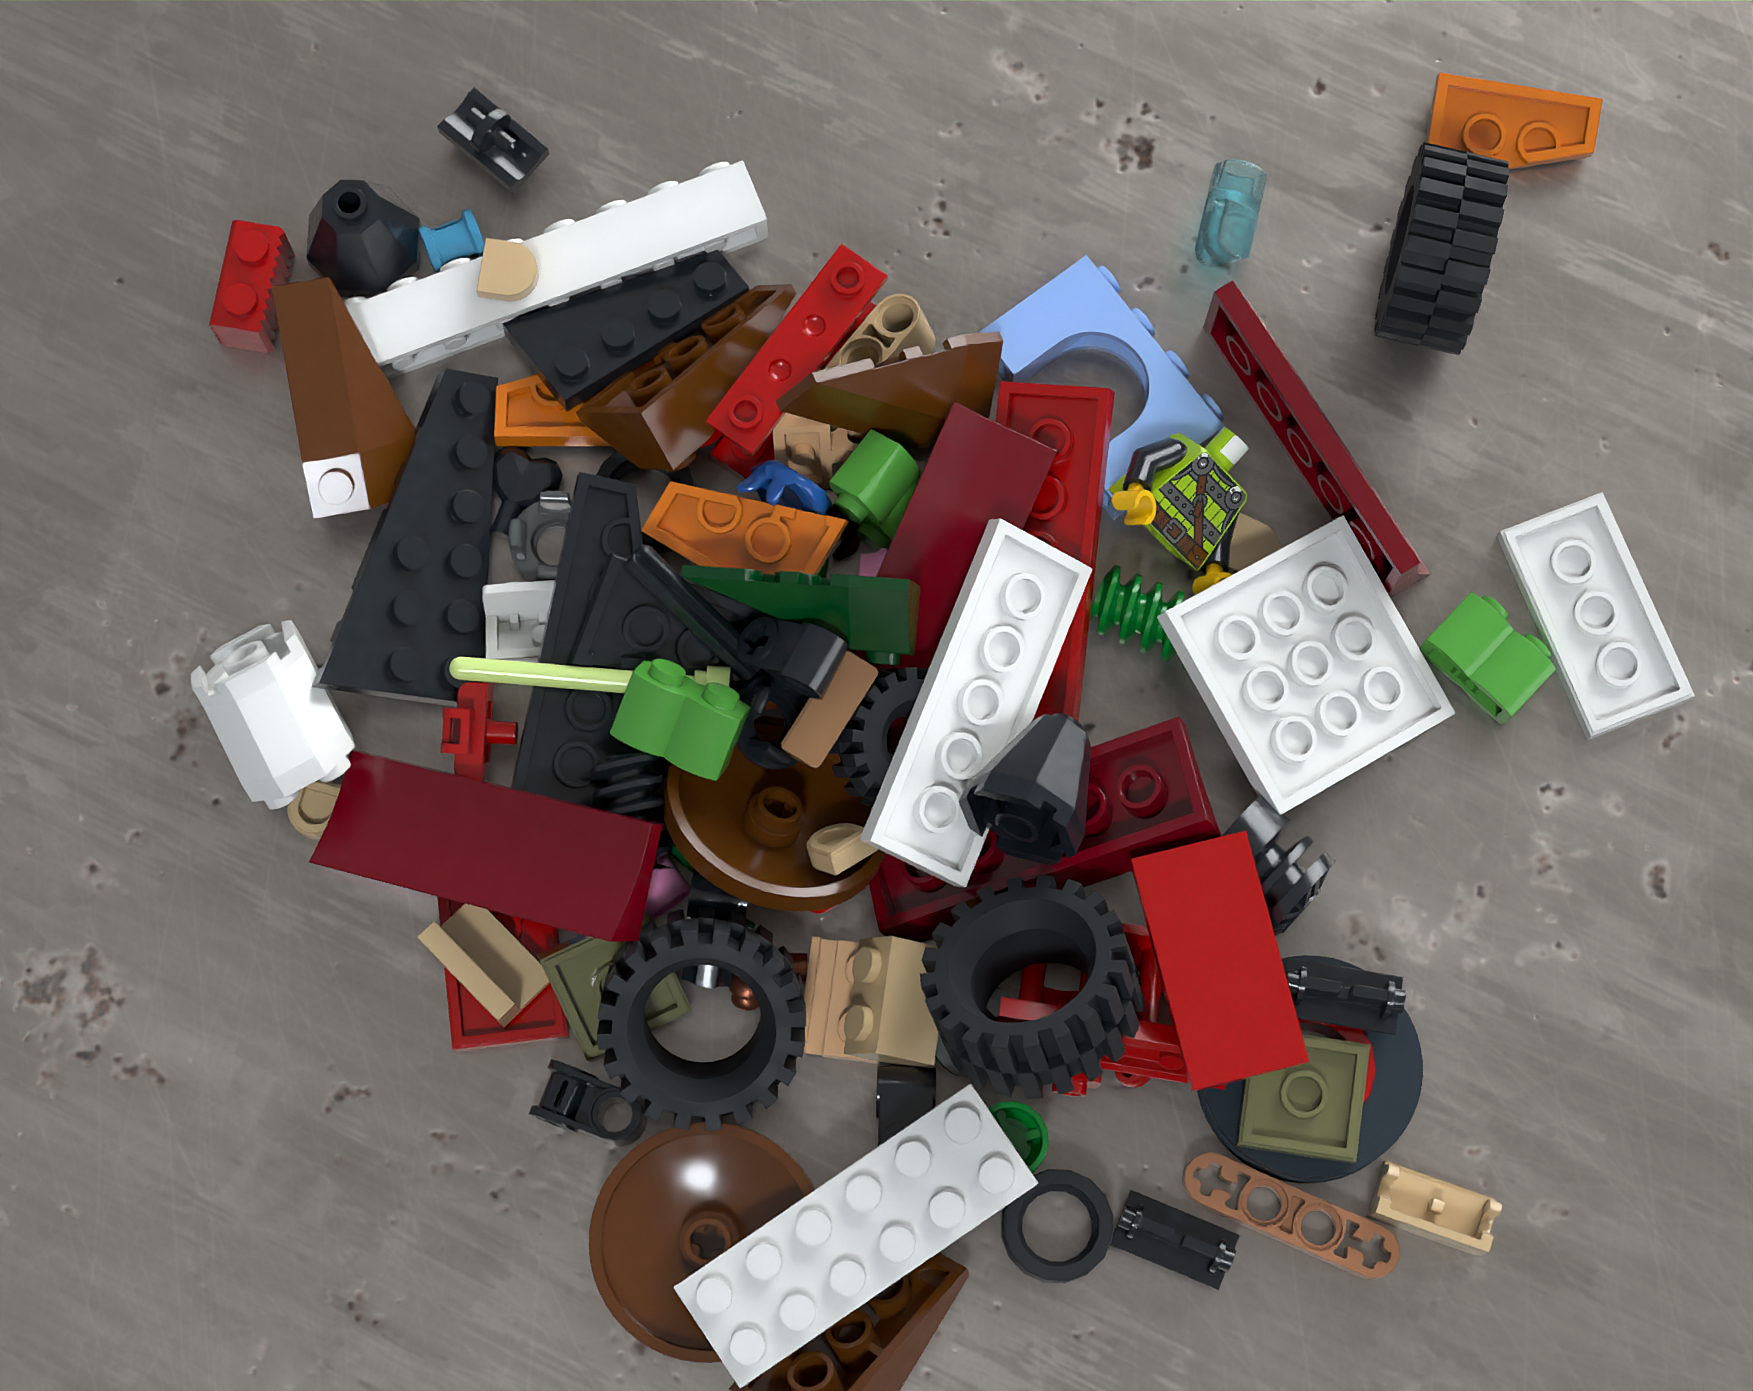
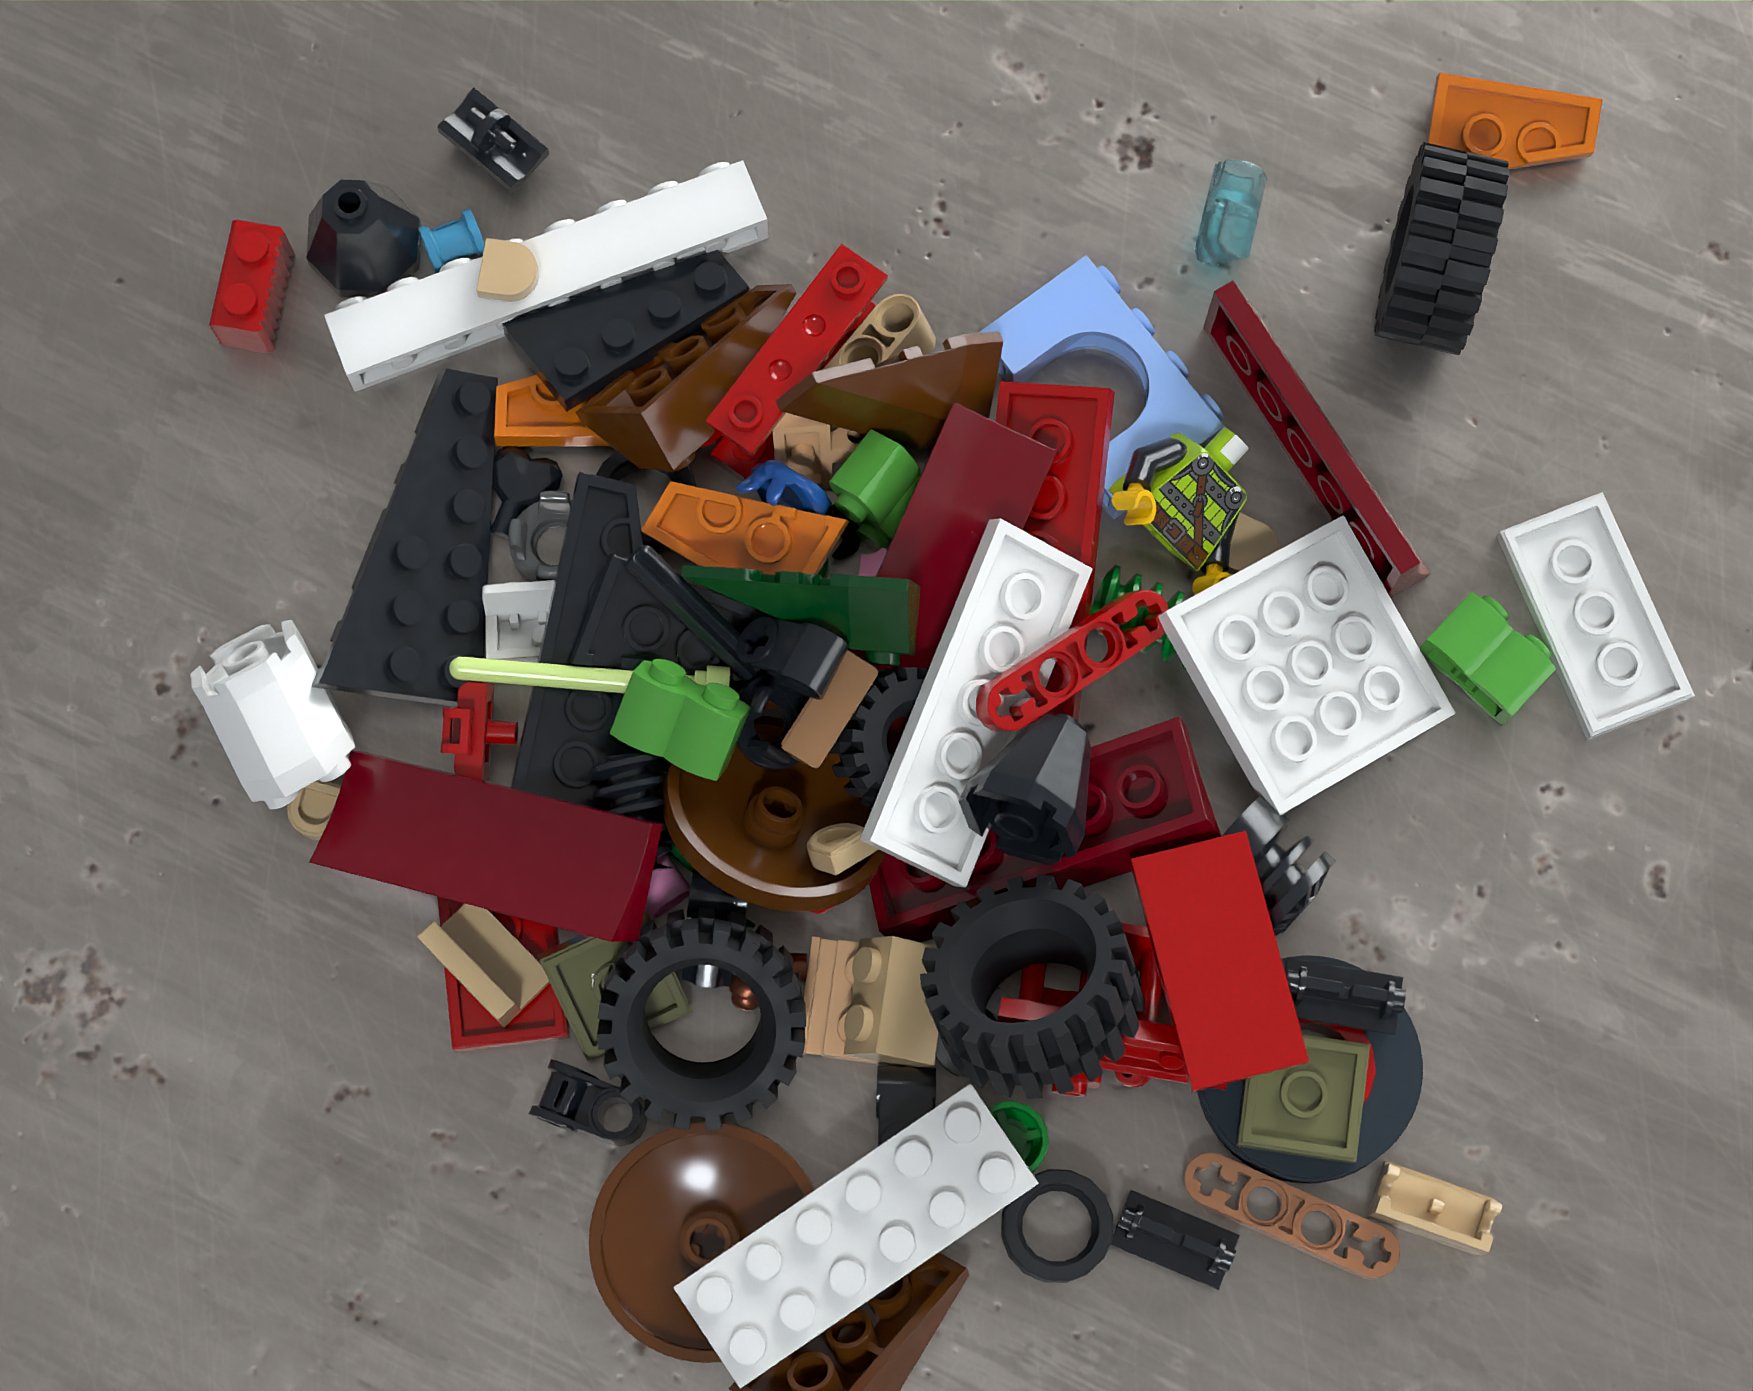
reddish brown wedge [272,276,416,519] -> none
none -> red beam [976,590,1169,732]

